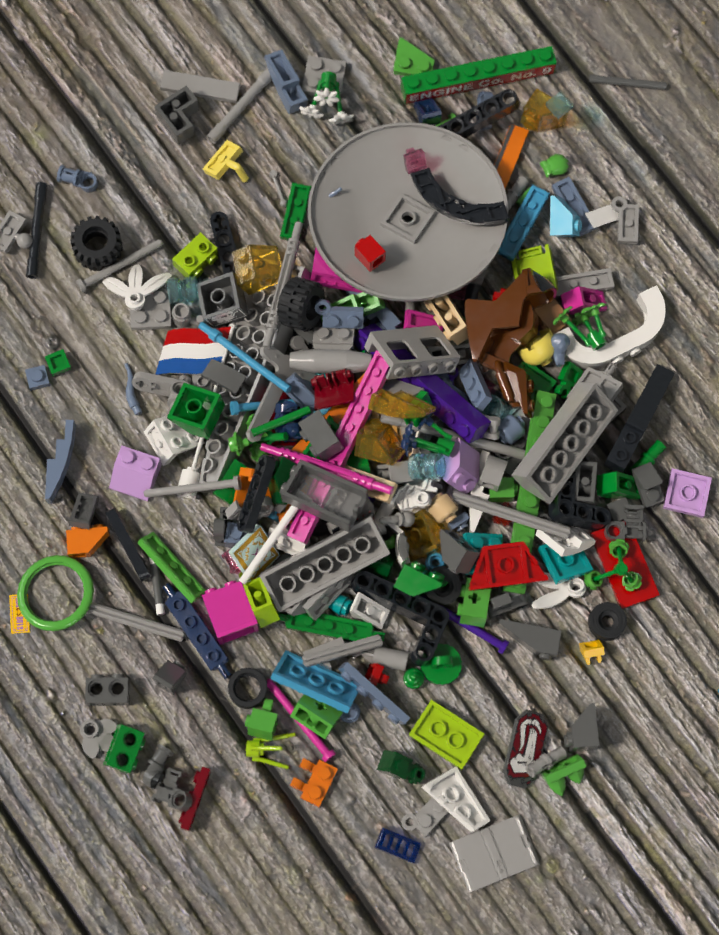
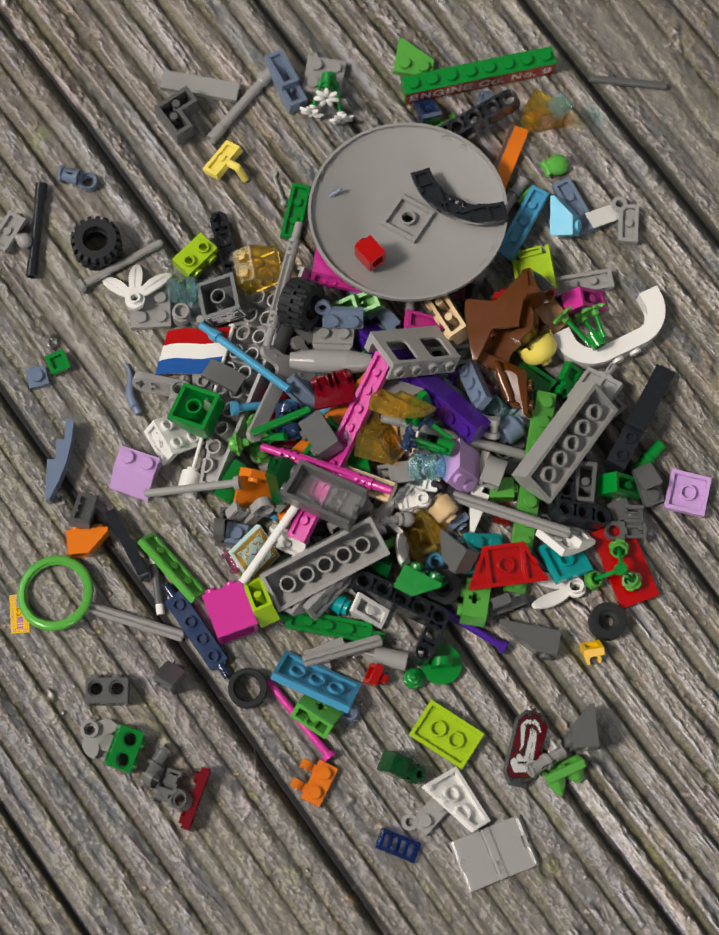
black beam [237,454,276,534] -> none
bright green brick [245,698,278,741] -> none
lime plant [246,733,296,769] -> none
sand blue plate [338,662,410,725] -> none
clear pink tile [403,147,427,174] -> none
sand blue animal [551,333,570,367] -> none

